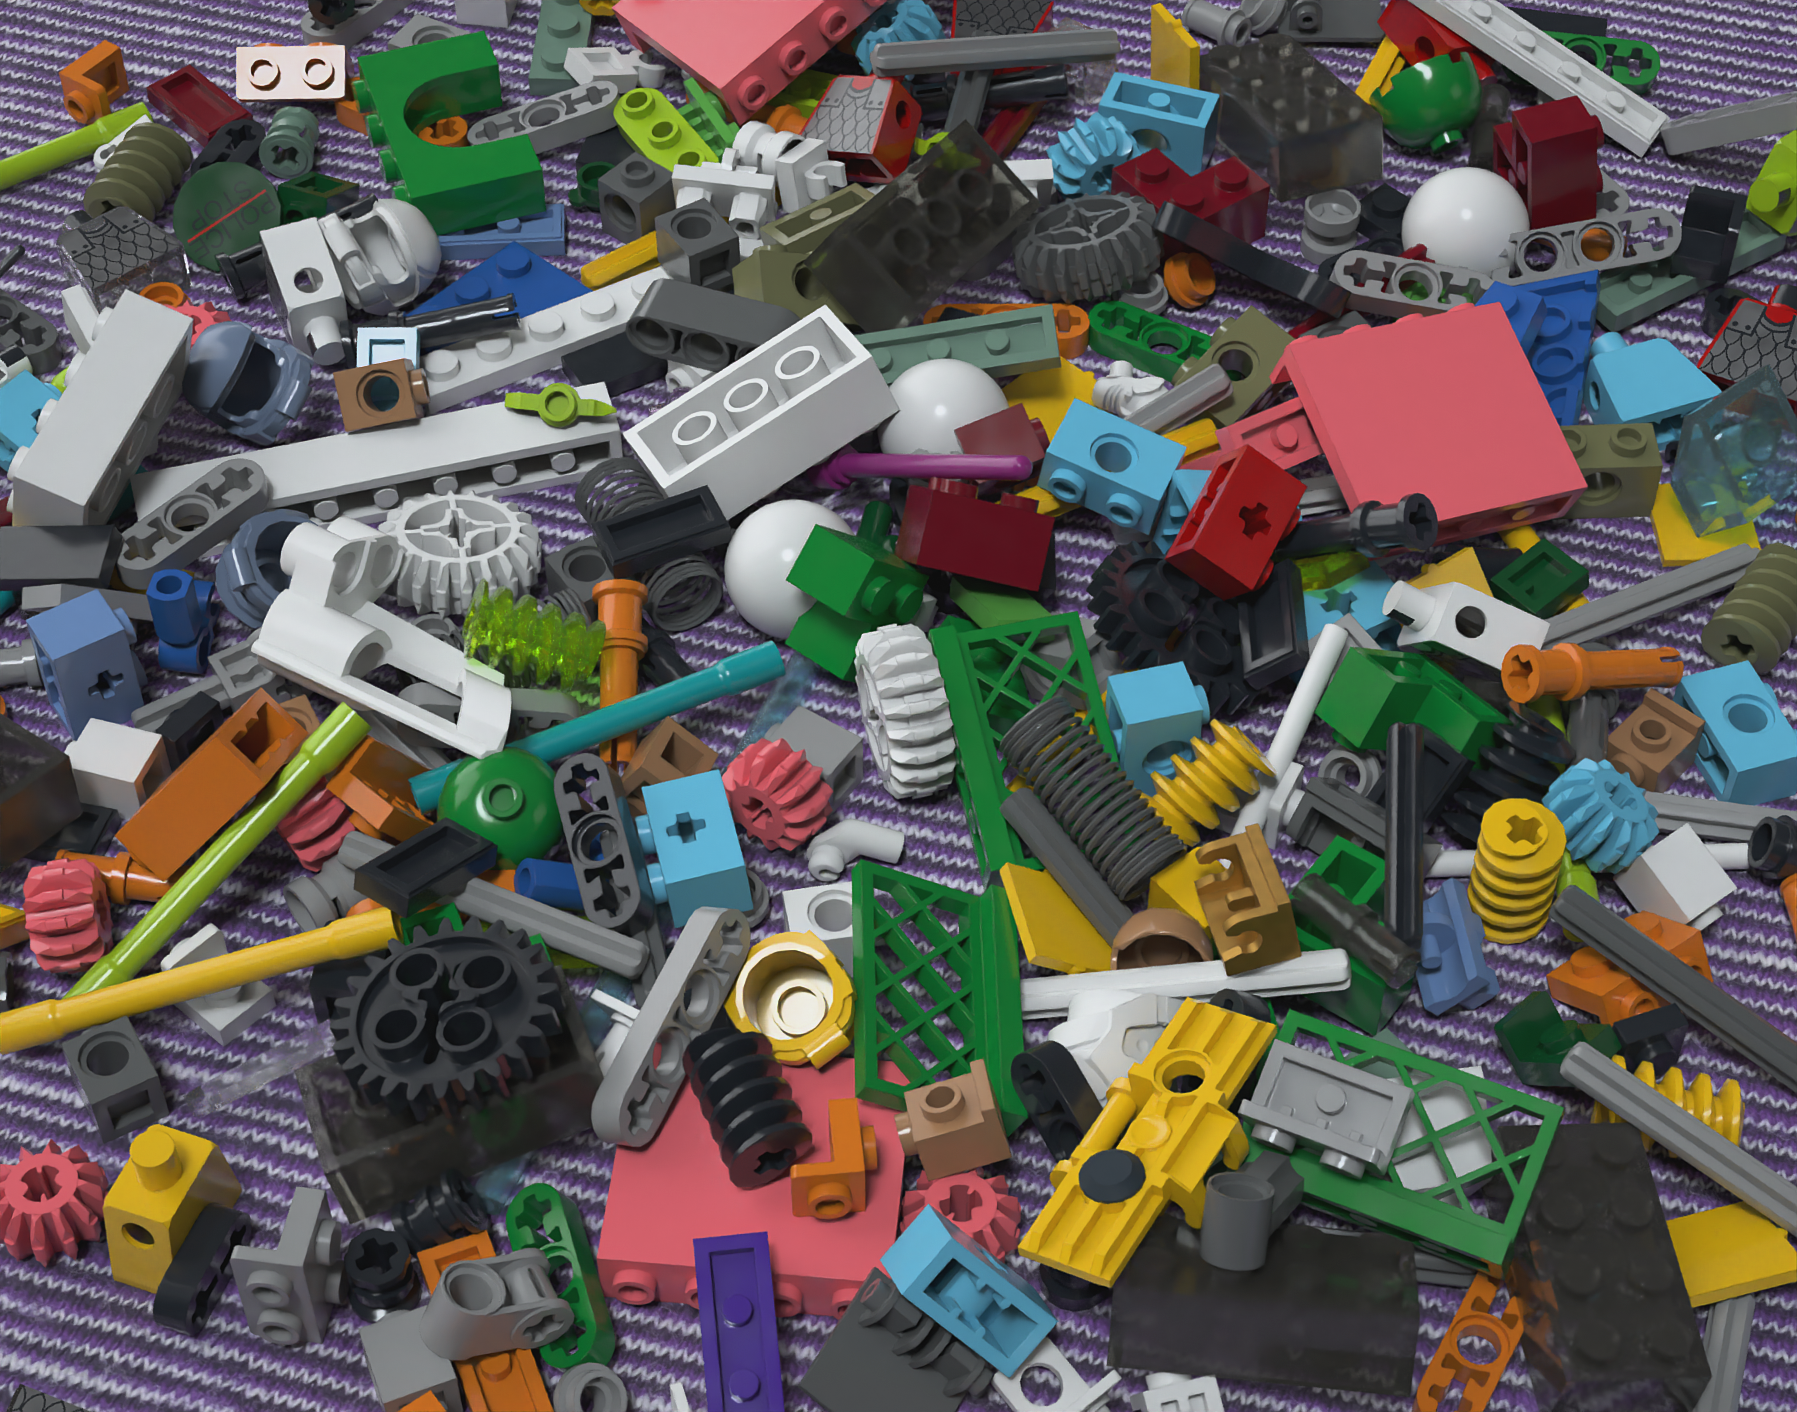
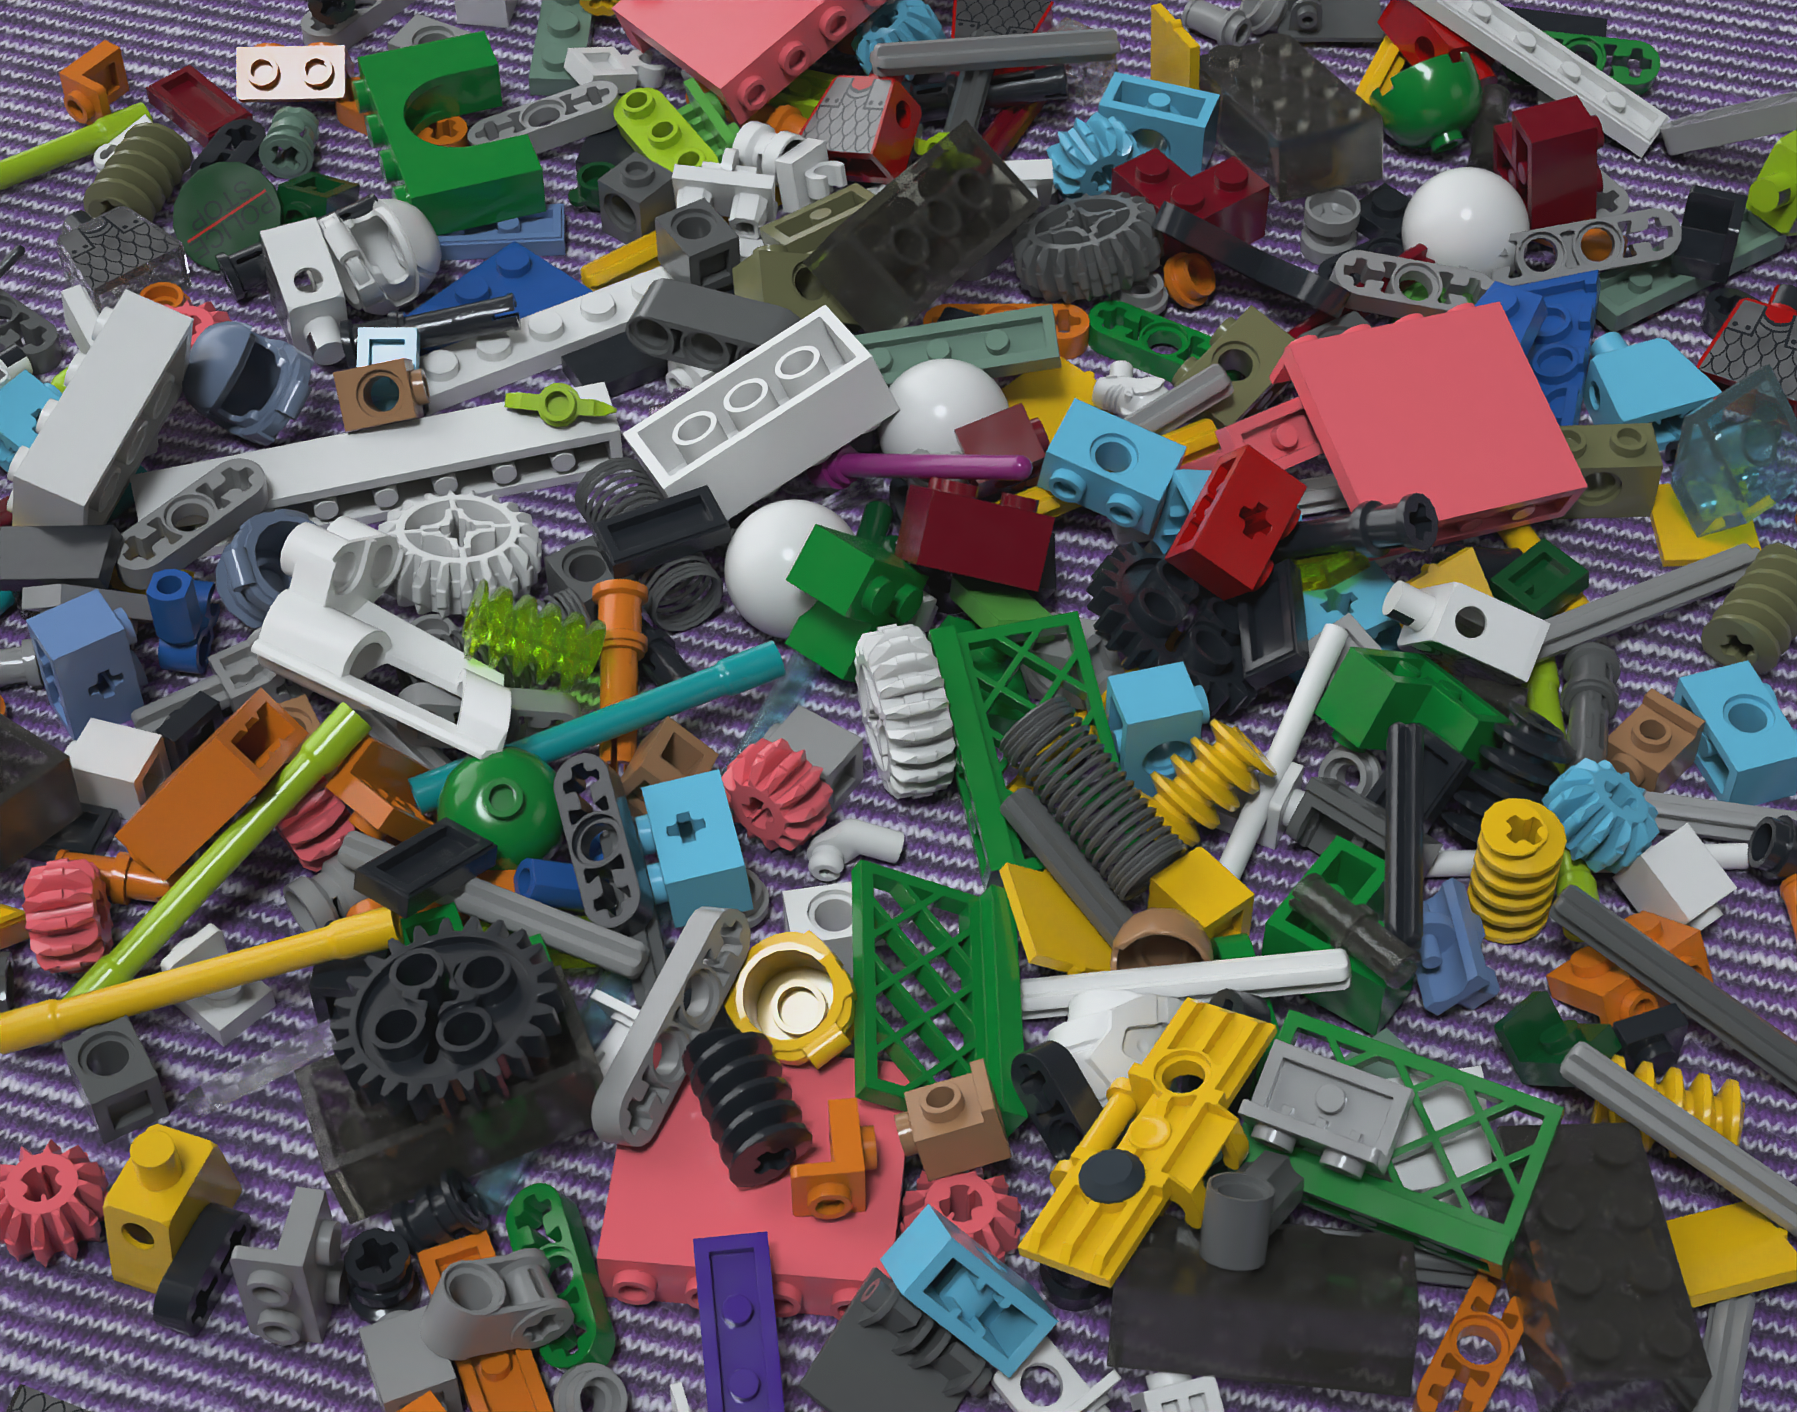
pearl gold hinge [1194,823,1302,977] -> none
orange pin [1501,642,1684,703] -> none

